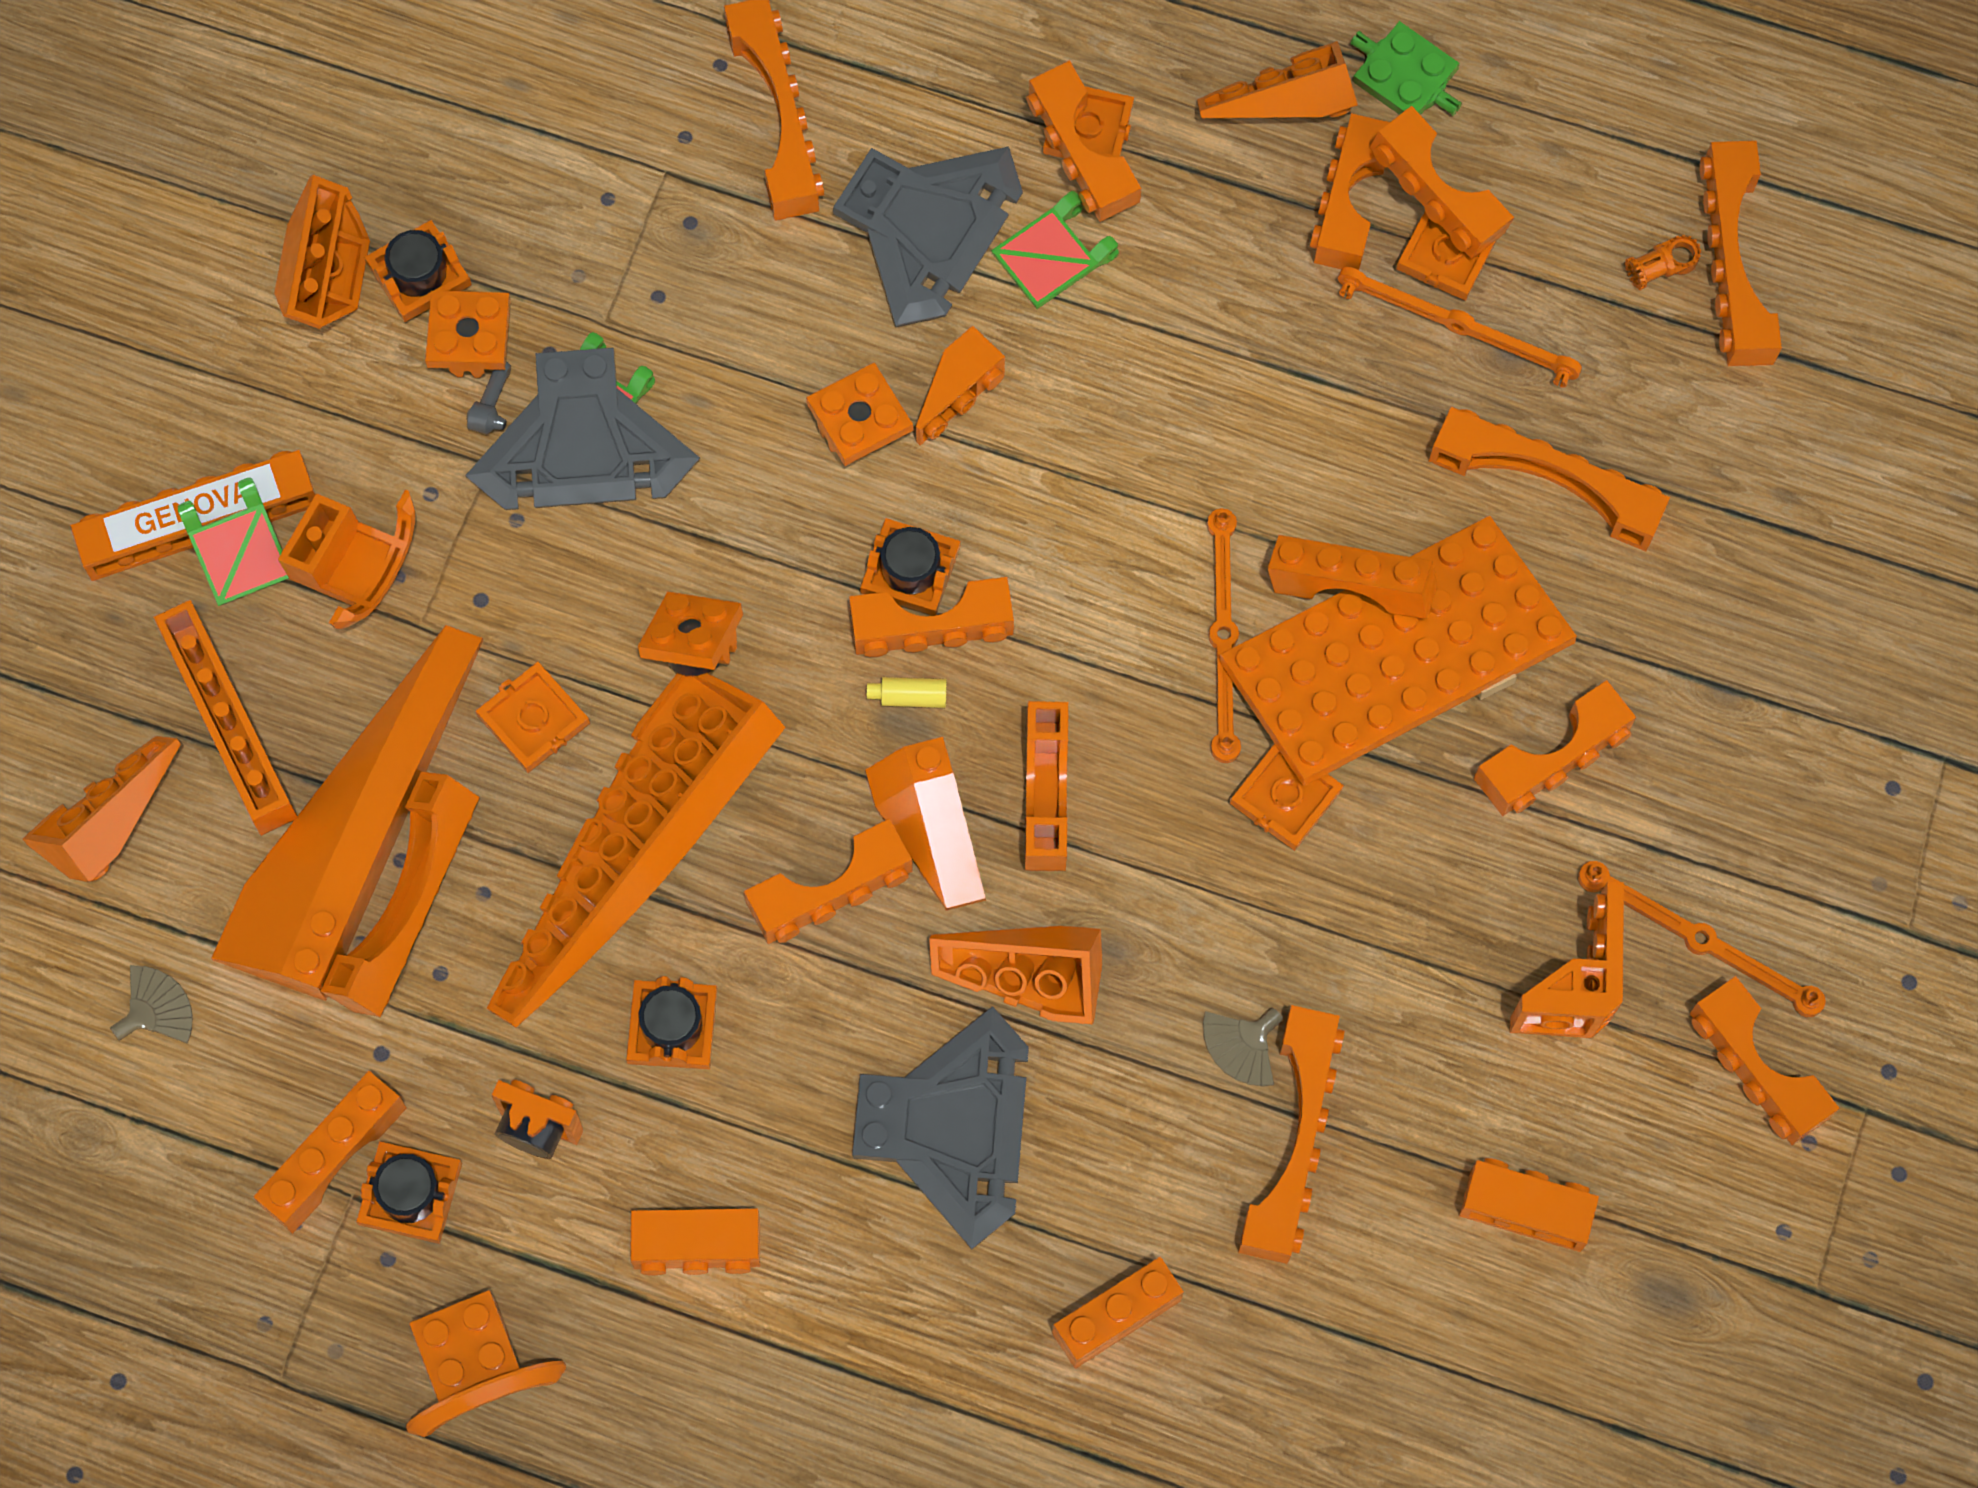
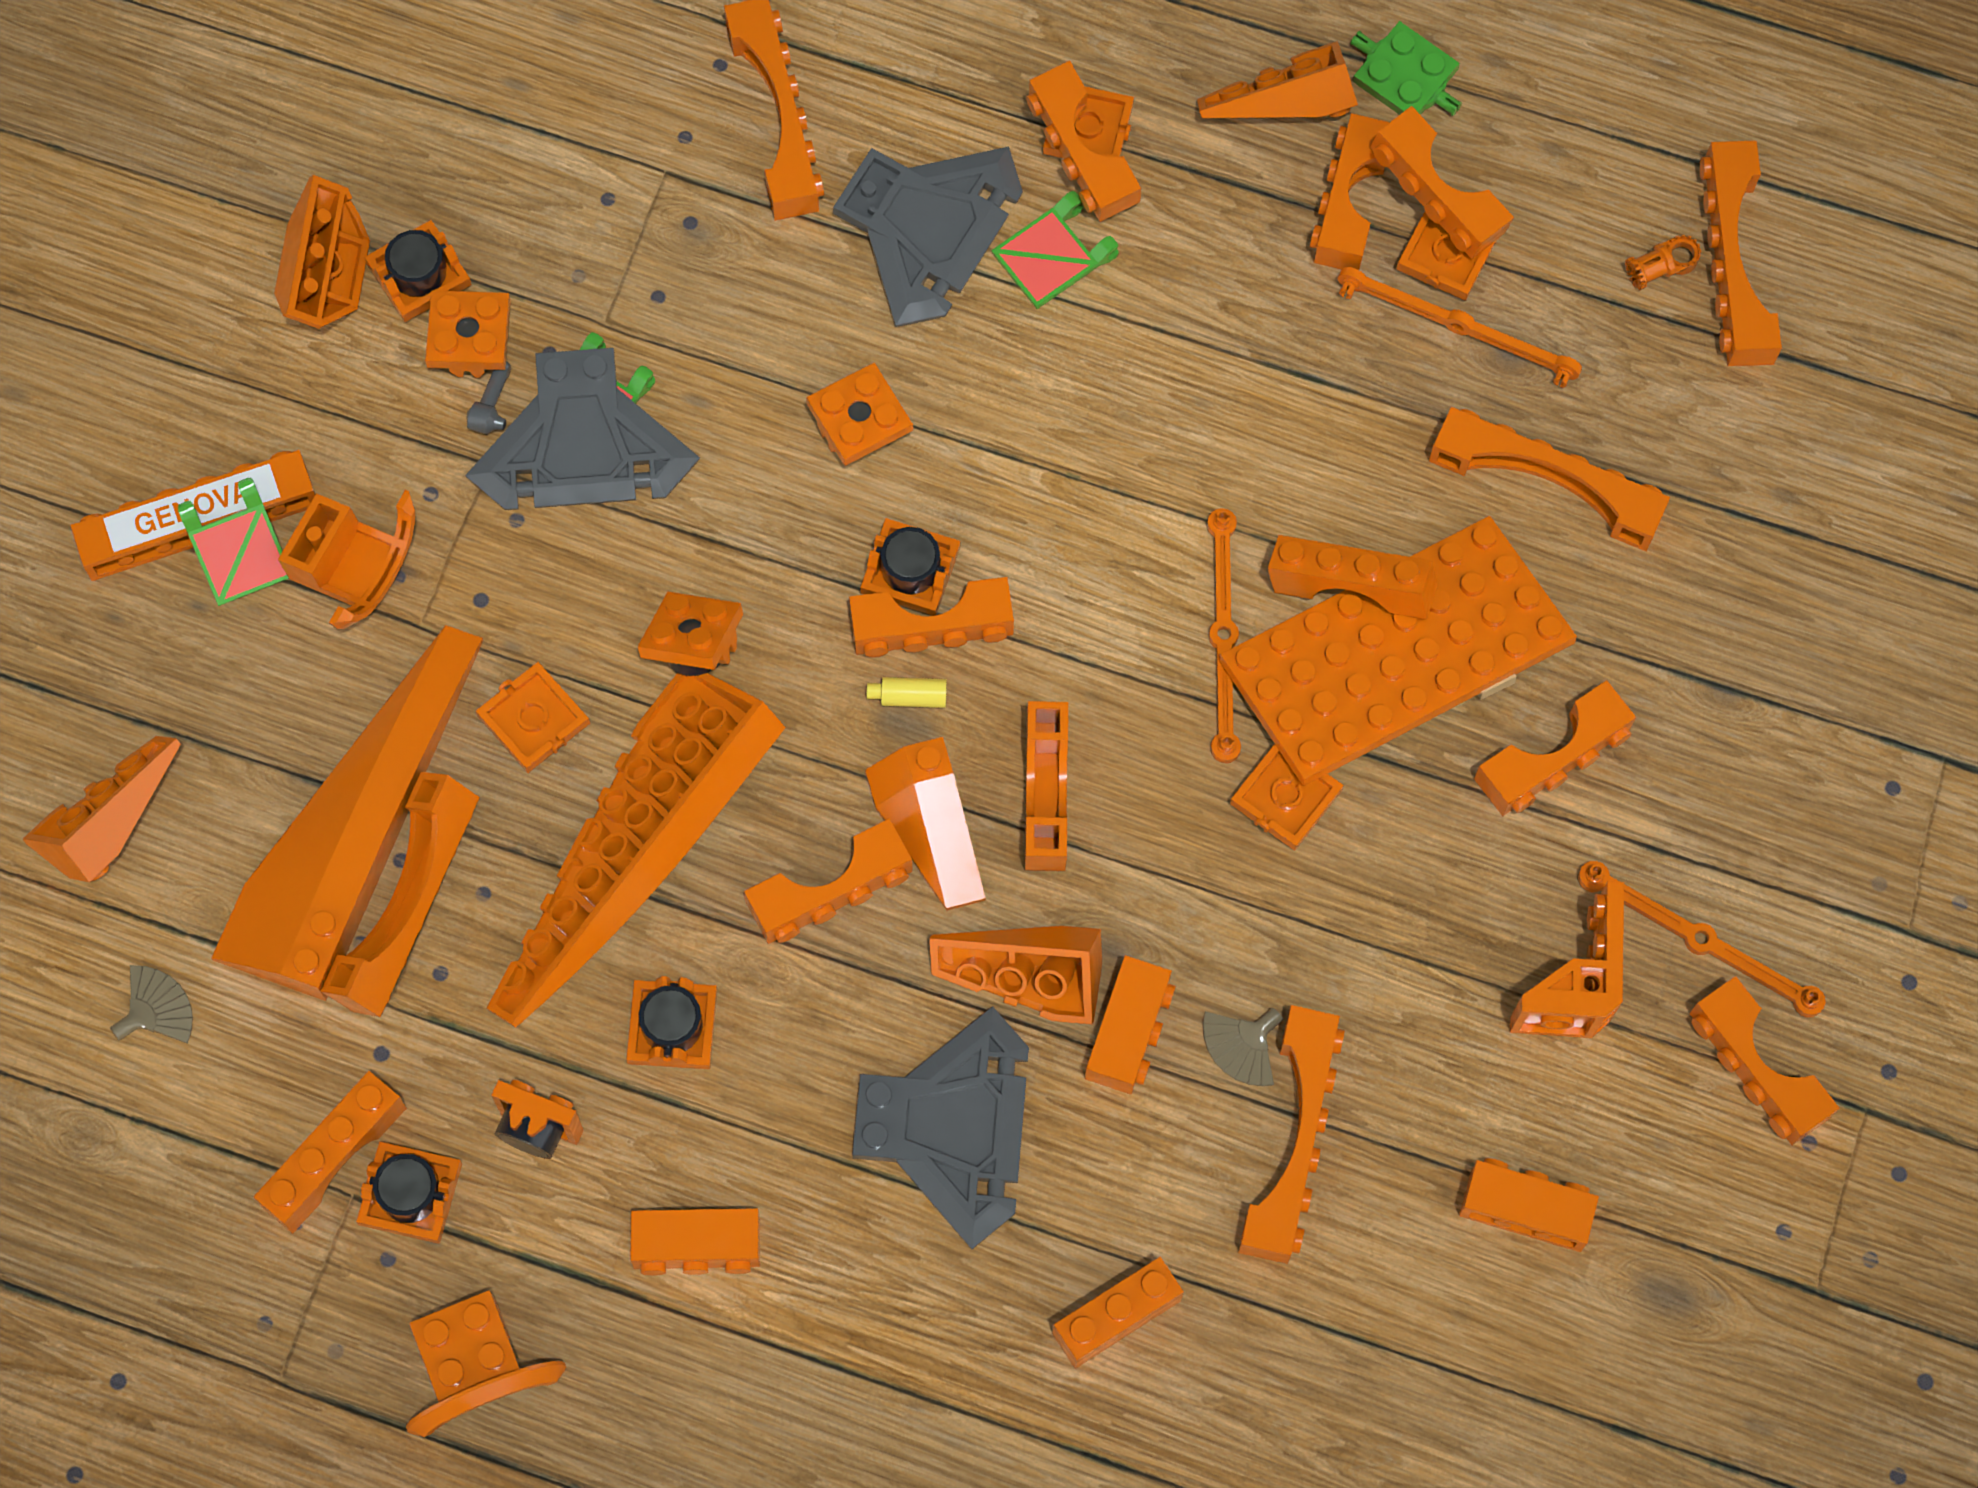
orange brick [154,600,298,836] -> none
orange slope [916,326,1005,446] -> none
none -> orange brick [1085,955,1176,1095]

